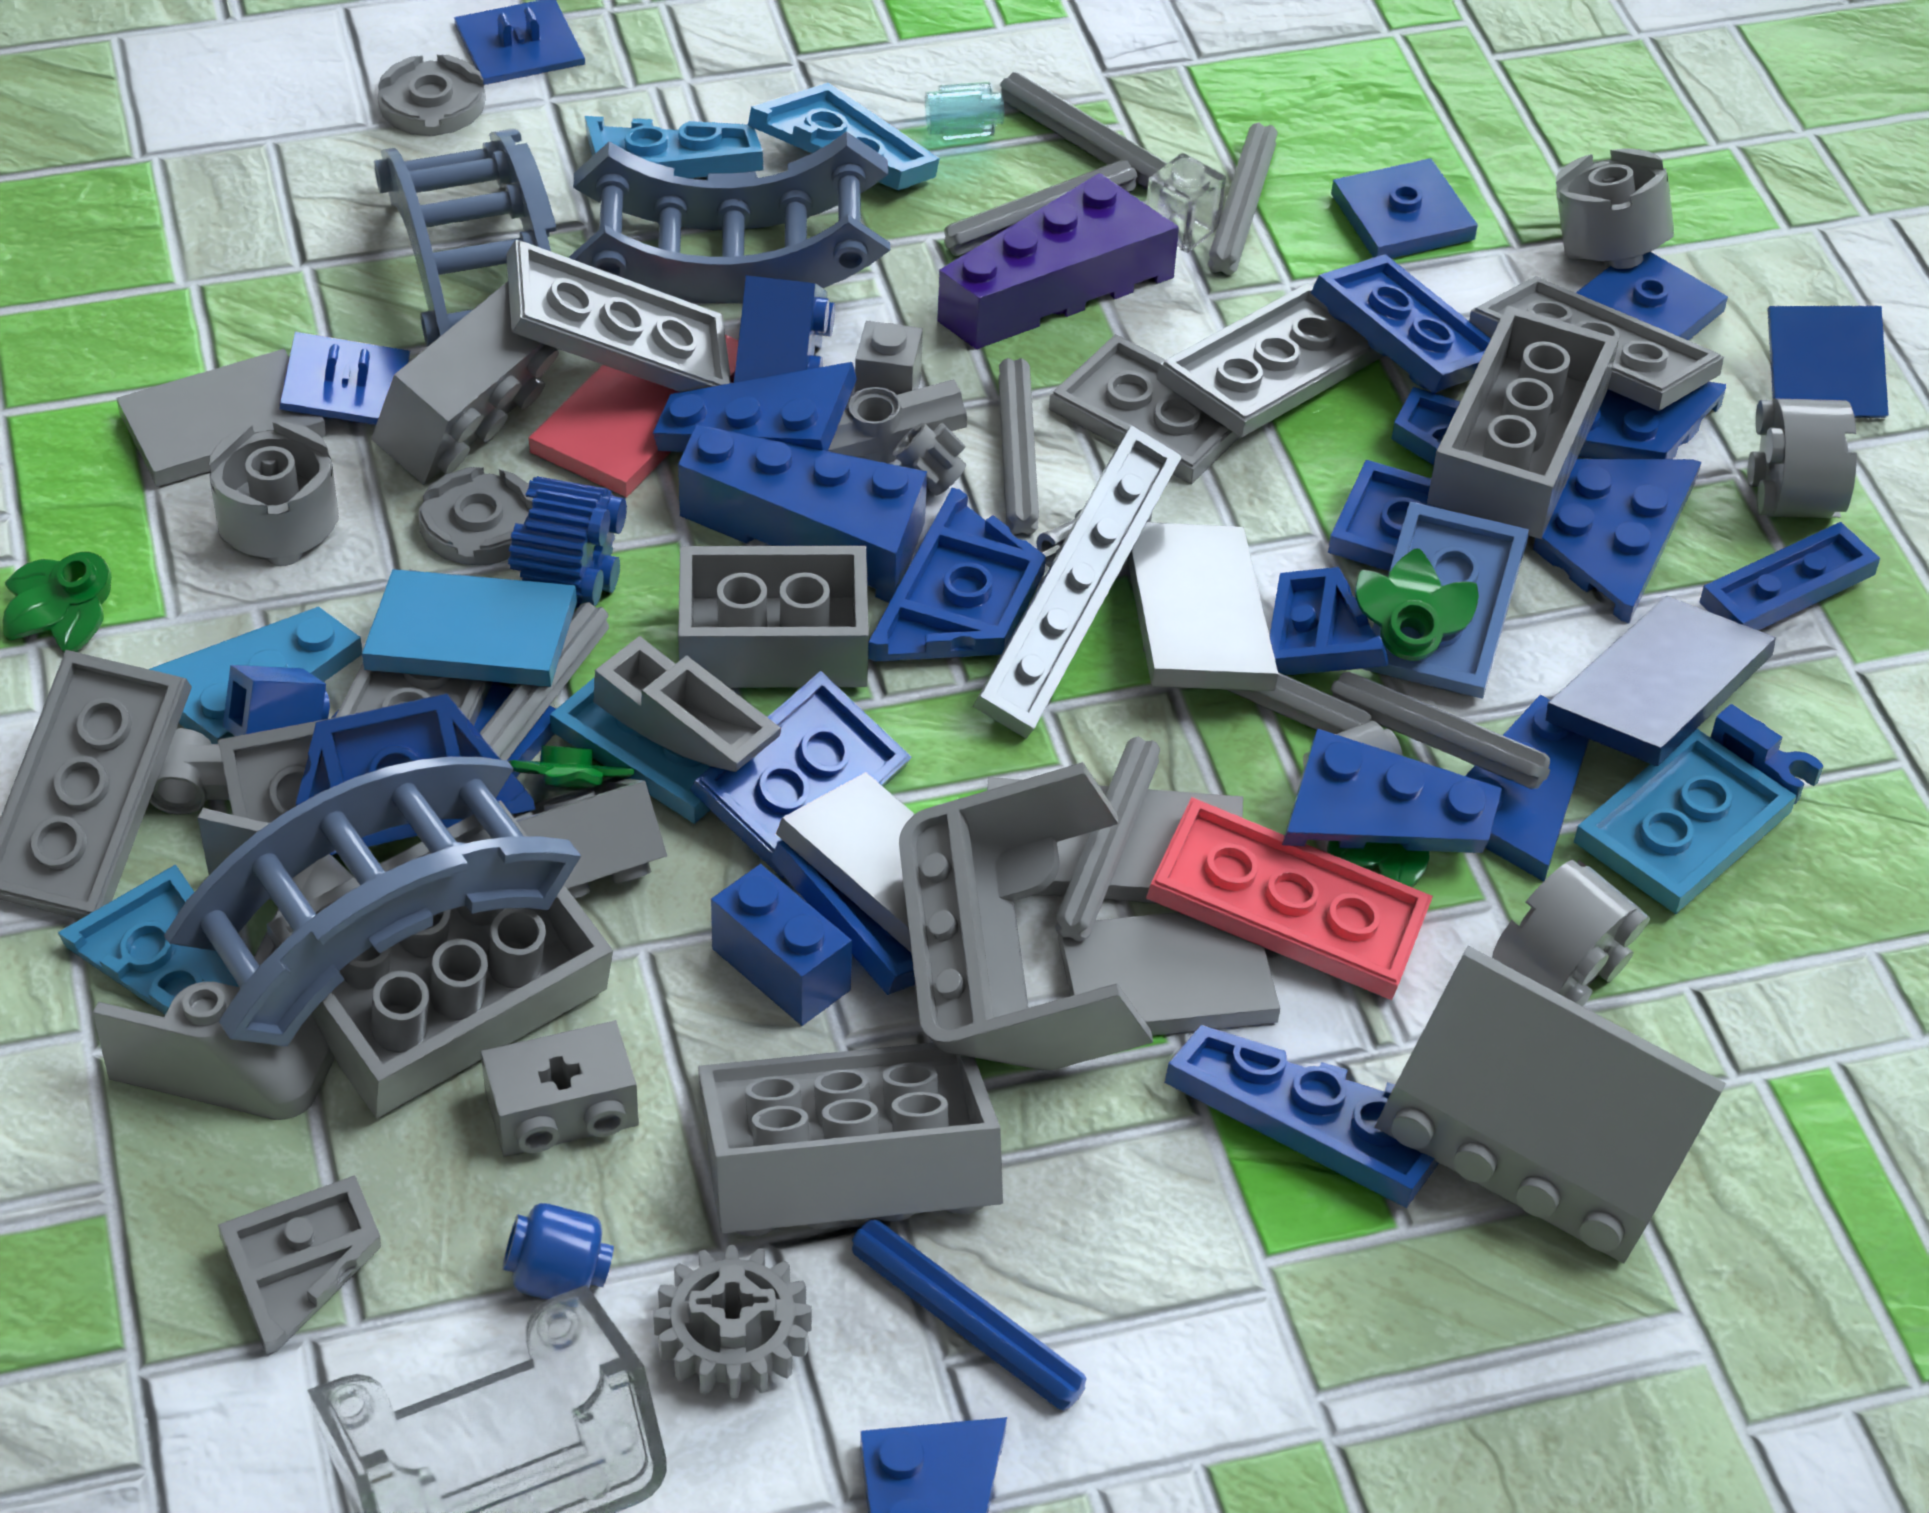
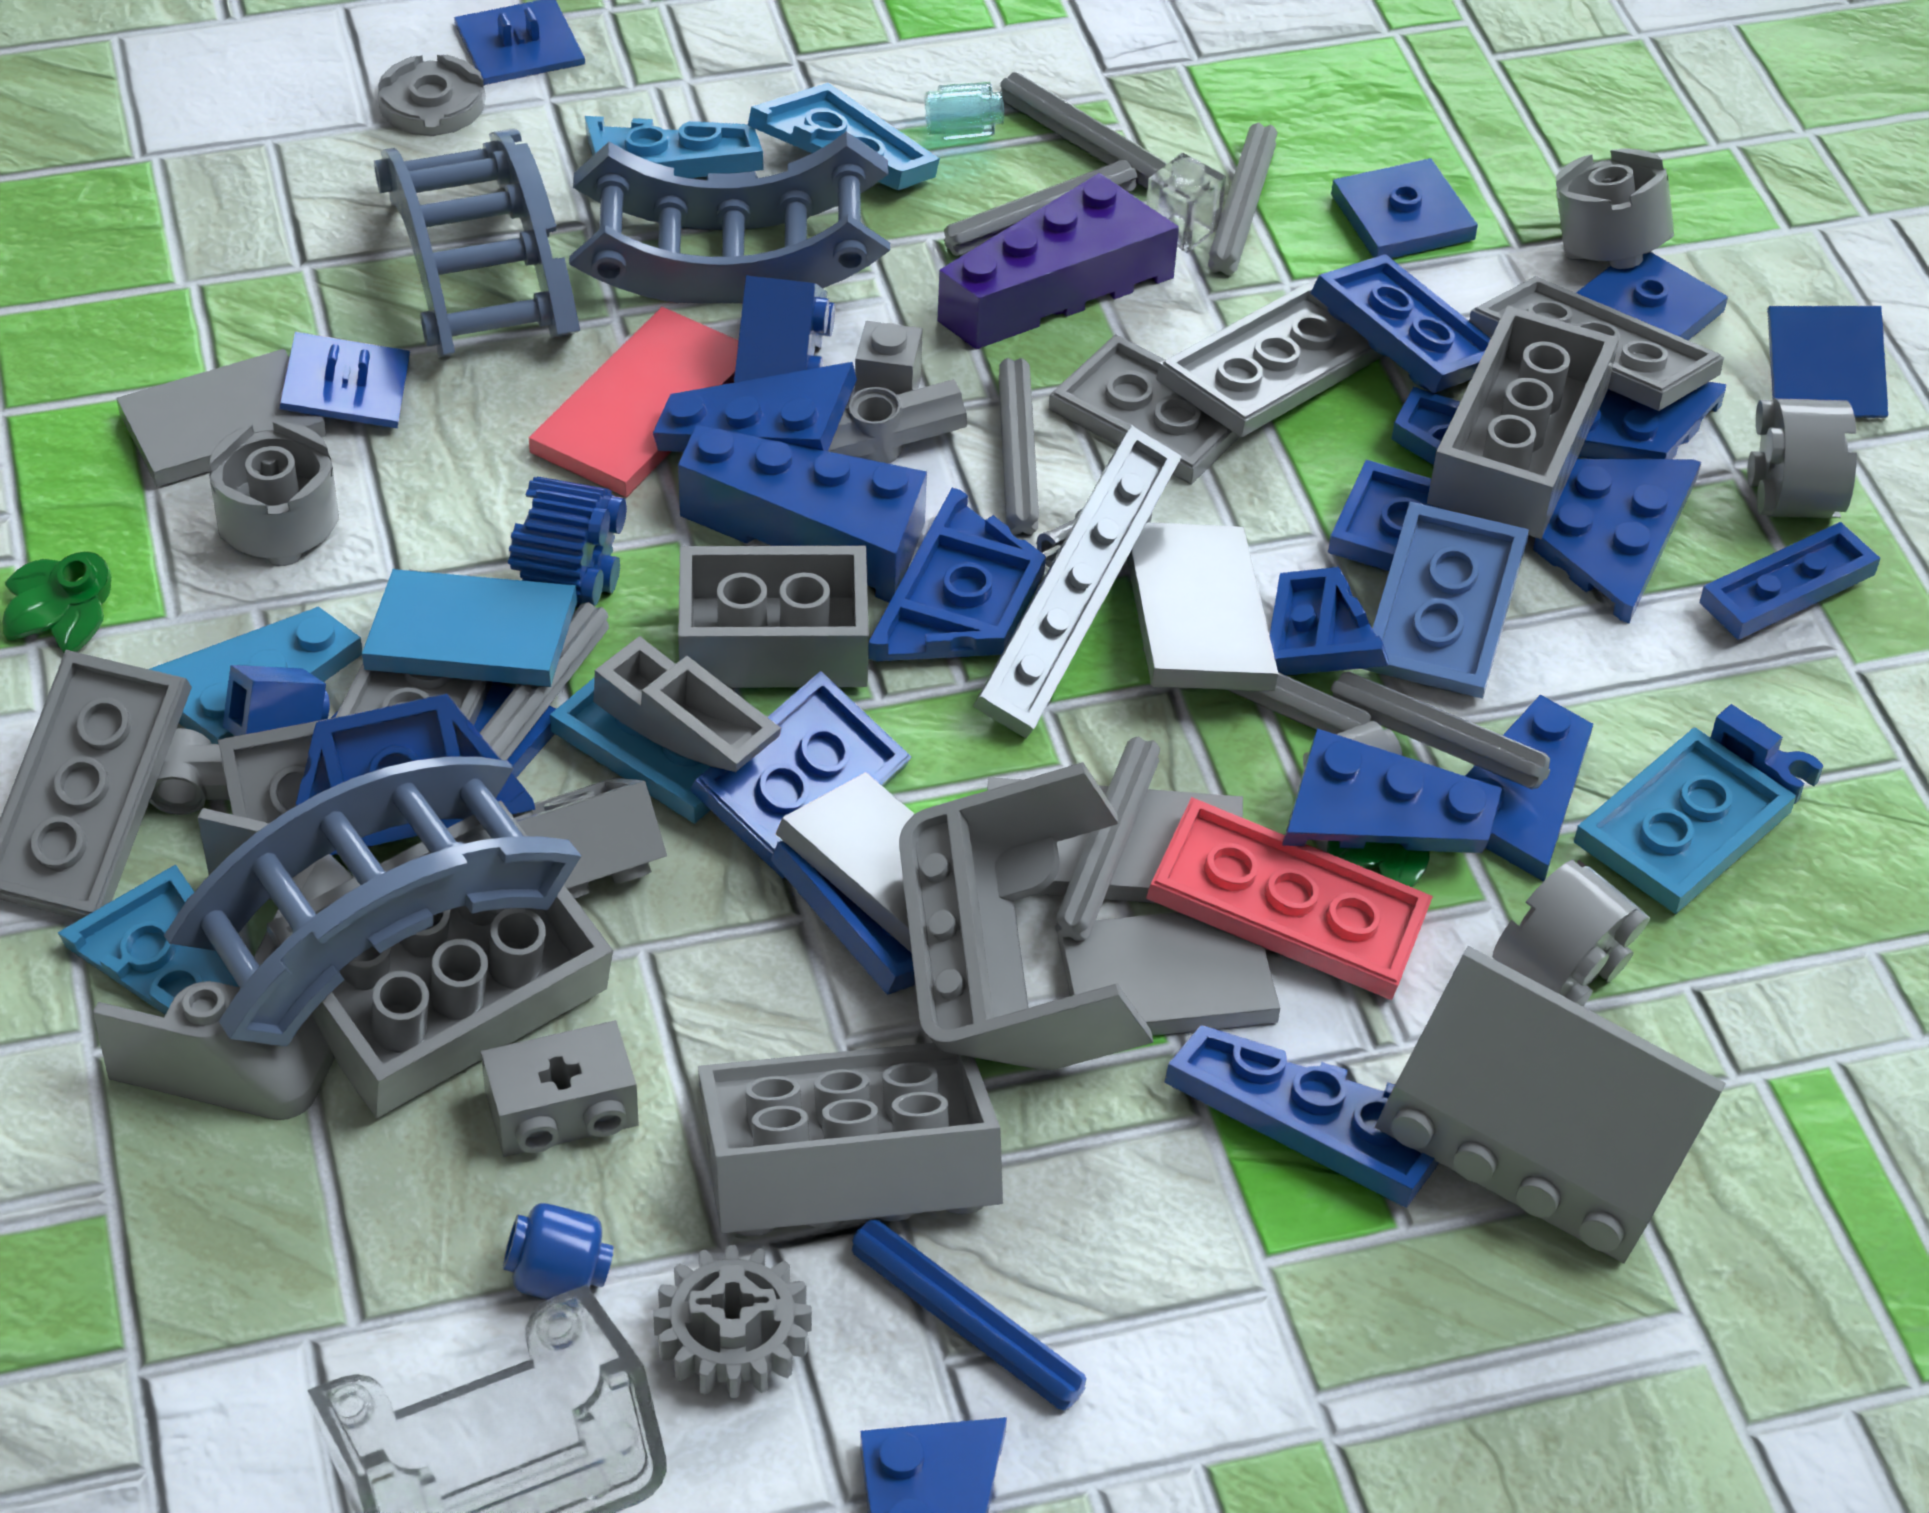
light grey wing [218,1175,381,1356] -> none
light grey brick [371,281,559,485] -> none
light grey tile [419,467,533,565] -> none
light grey tile [506,239,731,392] -> none
green plate [508,746,634,788] -> none
blue brick [711,864,852,1026] -> none
light grey gear [893,423,966,496] -> none
green plate [1355,548,1479,661] -> none
tile [1545,596,1776,766] -> none

